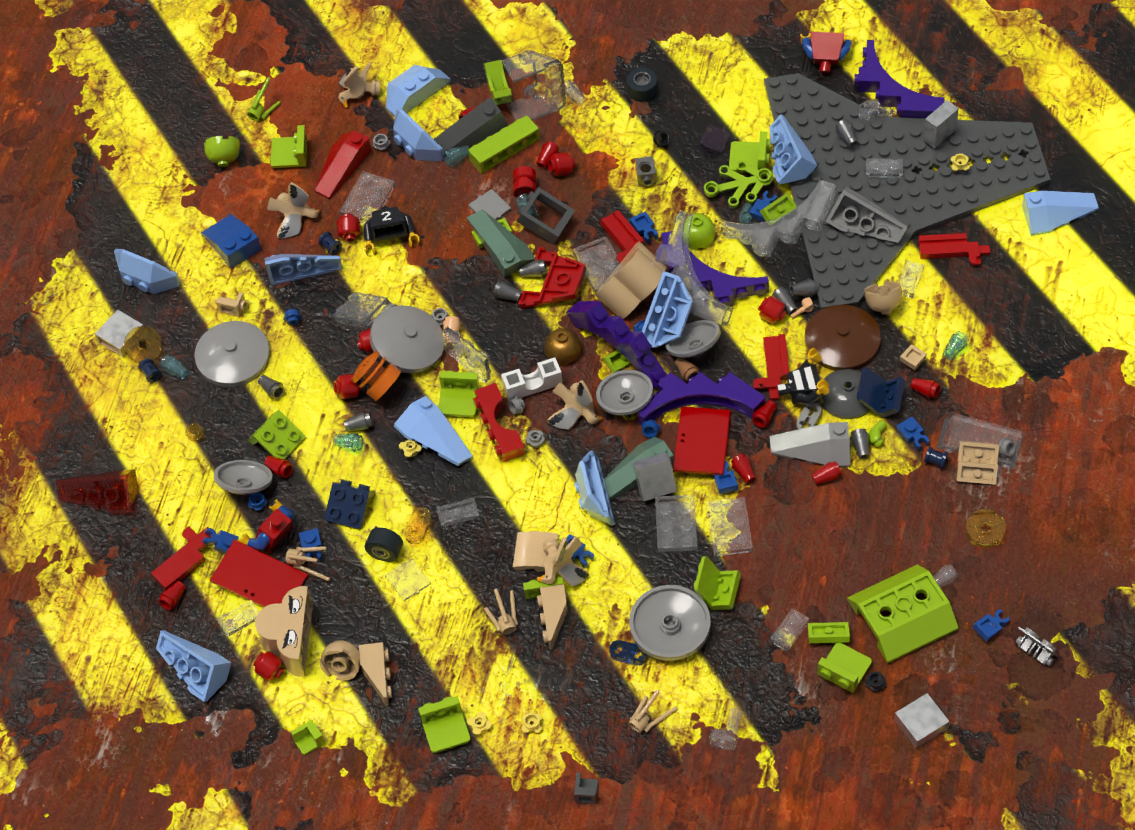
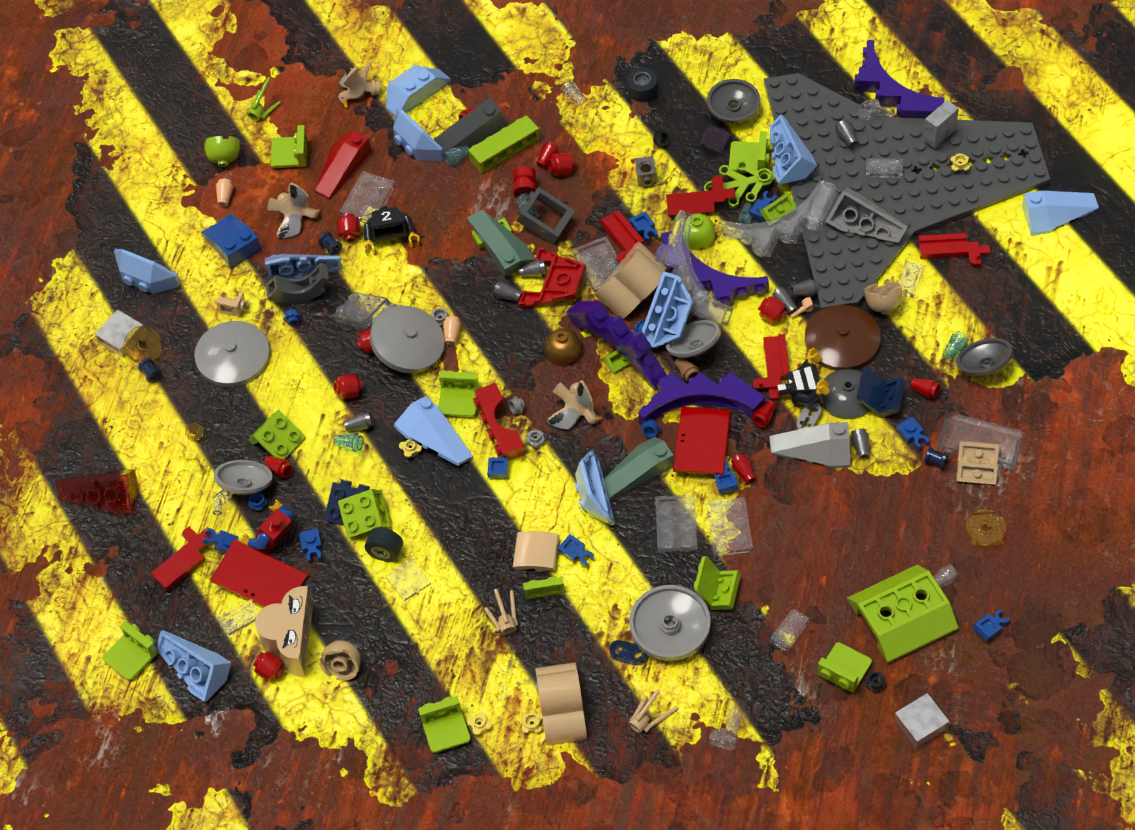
red cone [158,581,186,610] -> none
clear light blue cone [159,354,188,379] -> none
flat silver cone [258,375,285,399] -> none
tan plant [286,547,330,581] -> none
lime panel [291,720,325,756] -> none
orange wheel [351,350,401,401] -> none
tan slope [359,642,392,706] -> none
light grey plate [373,134,390,150] -> none
clear yellow plate [404,507,432,544] -> none
clear plate [436,498,479,527] -> none
clear plate [442,326,491,383] -> none
light grey piece [468,189,511,220] -> none
lime arch [483,60,512,105] -> none
white arch [501,357,563,401] -> none
clear windscreen [502,50,566,121] -> none
tan animal [537,536,589,587] -> none
tan slope [537,584,568,650] -> none
dark grey panel [574,772,598,804] -> none
light grey dish [596,370,653,415] -> none
flat silver piece [632,452,677,501] -> none
torso [800,31,855,74] -> none
lime plate [808,622,850,643] -> none
red cone [812,461,842,485] -> none
lime arm [869,420,887,447] -> none
tan plate [900,344,927,370] -> none
light grey plate [999,438,1016,457] -> none
light grey hinge [1015,627,1059,666] -> none
none -> lime bracket [102,621,158,681]
none -> clear arm [212,490,233,515]
none -> light nougat cone [216,179,234,207]
none -> dark grey arch [266,263,329,304]
none -> lime bracket [338,489,392,538]
none -> blue plate [487,457,508,478]
none -> tan brick [535,662,587,745]
none -> red piece [666,175,735,216]
none -> dark grey dish [707,79,760,123]
none -> flat silver dish [956,338,1013,376]

